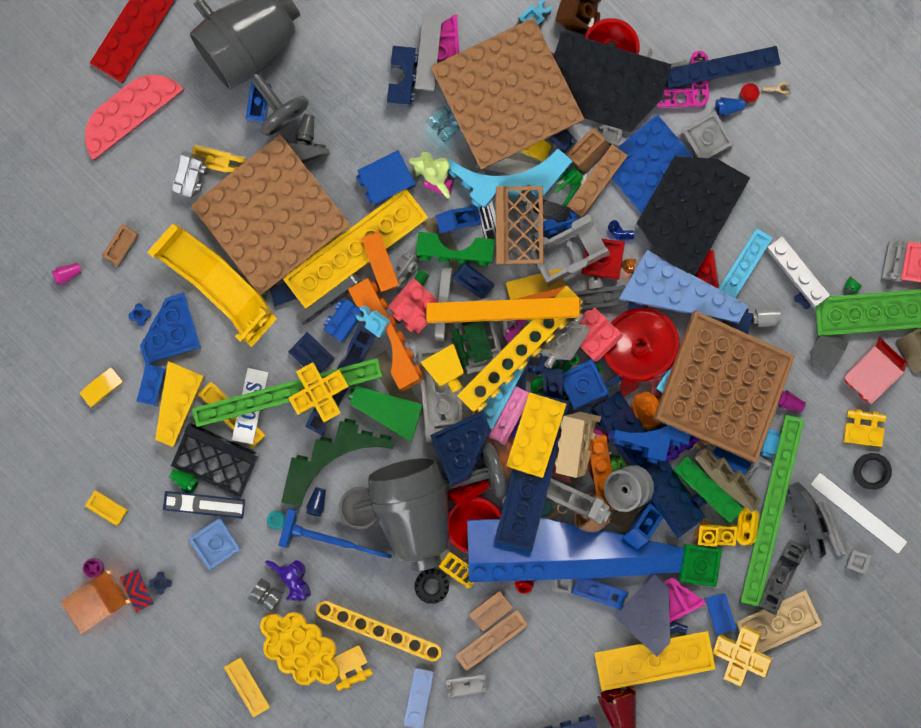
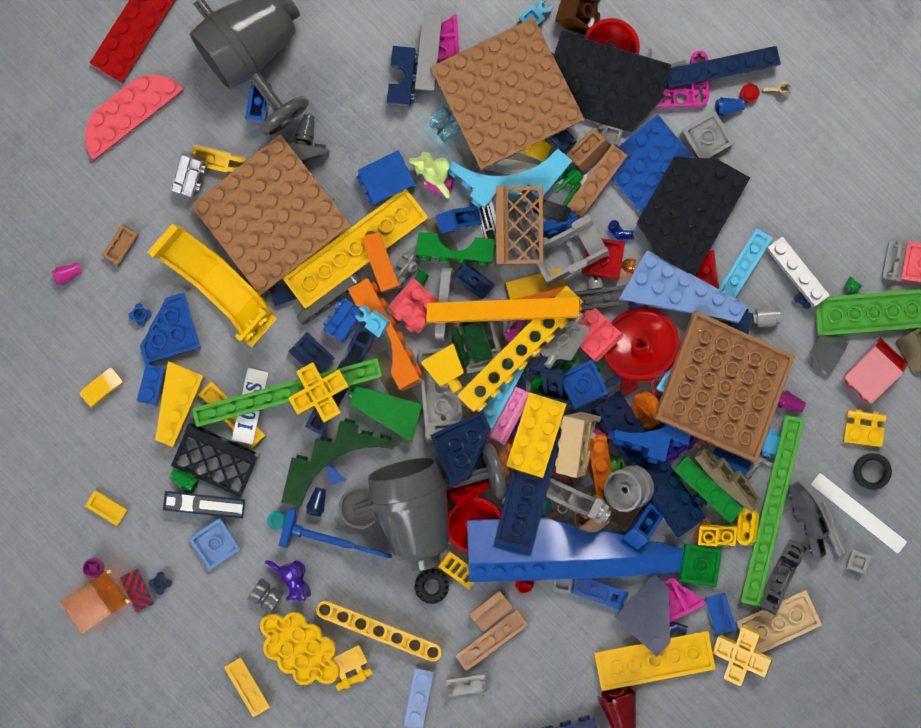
none -> blue slope [326,465,347,484]

